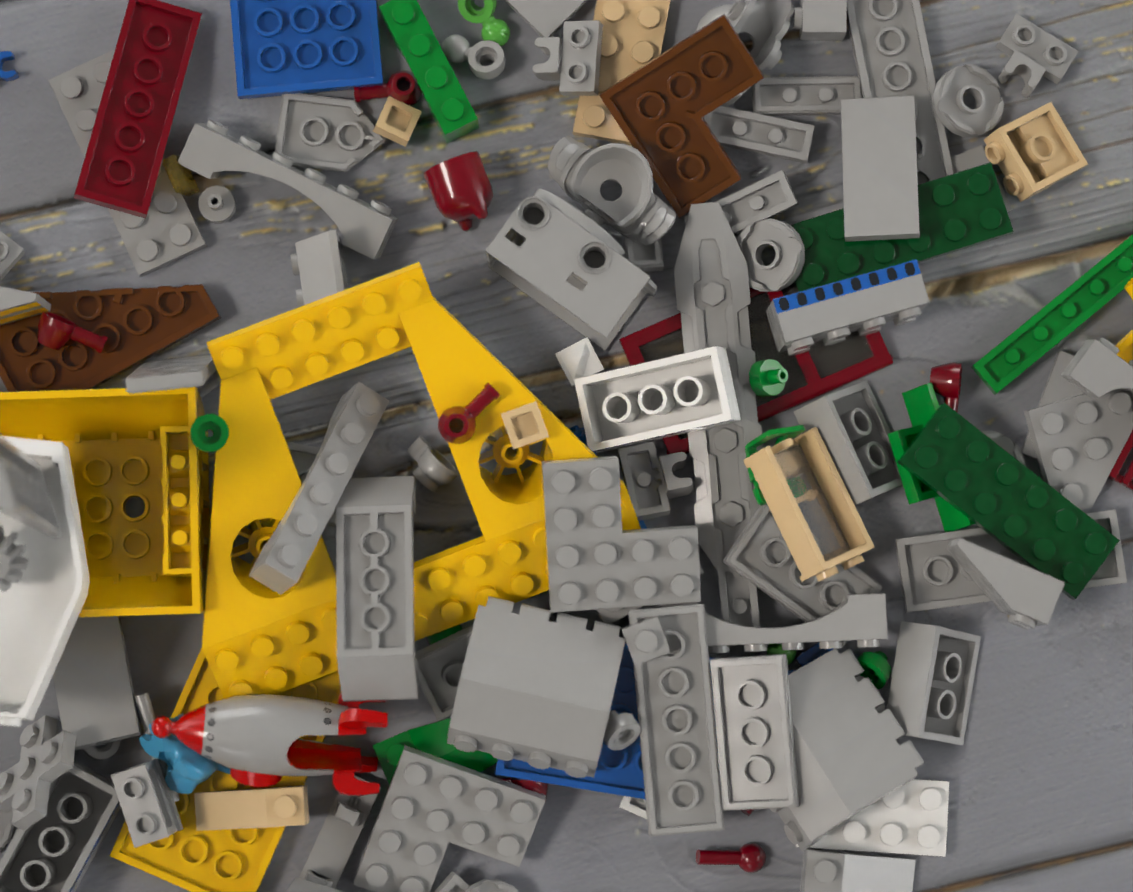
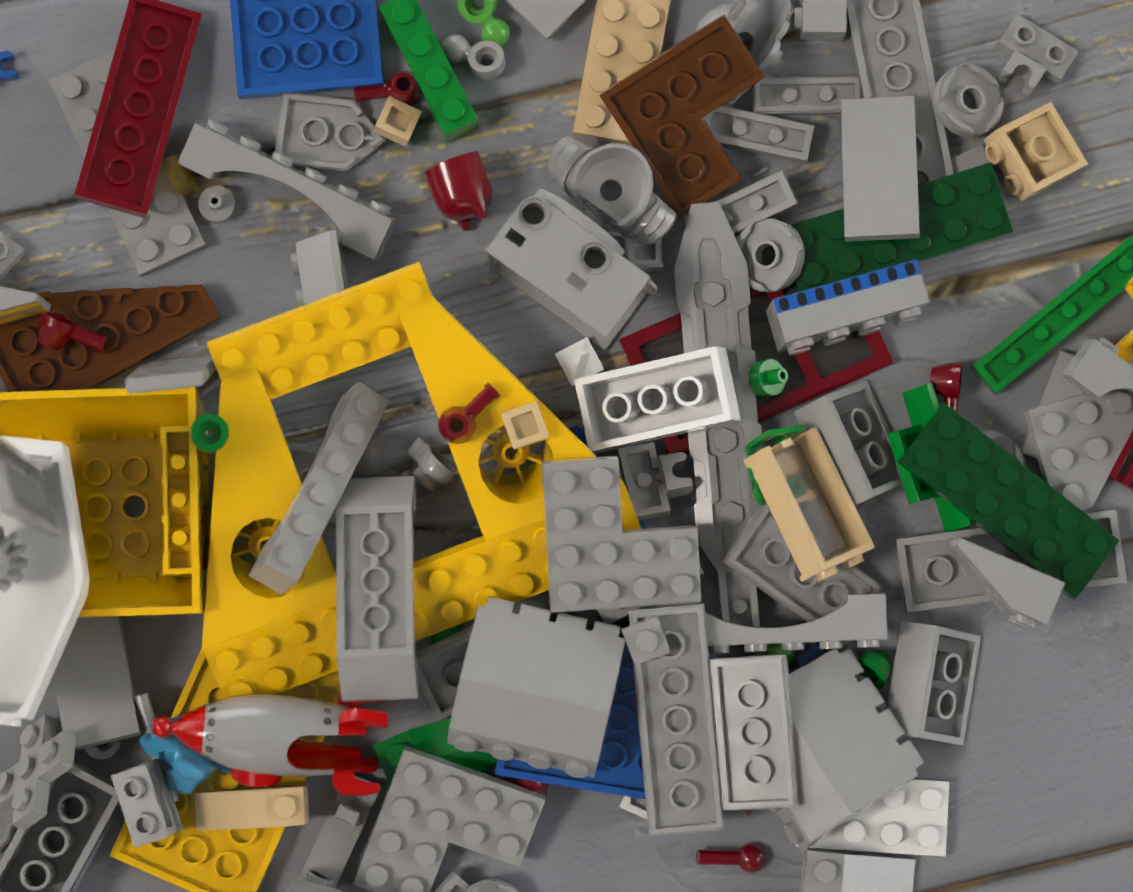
light grey plate [533,20,603,96] -> none
light grey tile [603,710,641,750] -> none

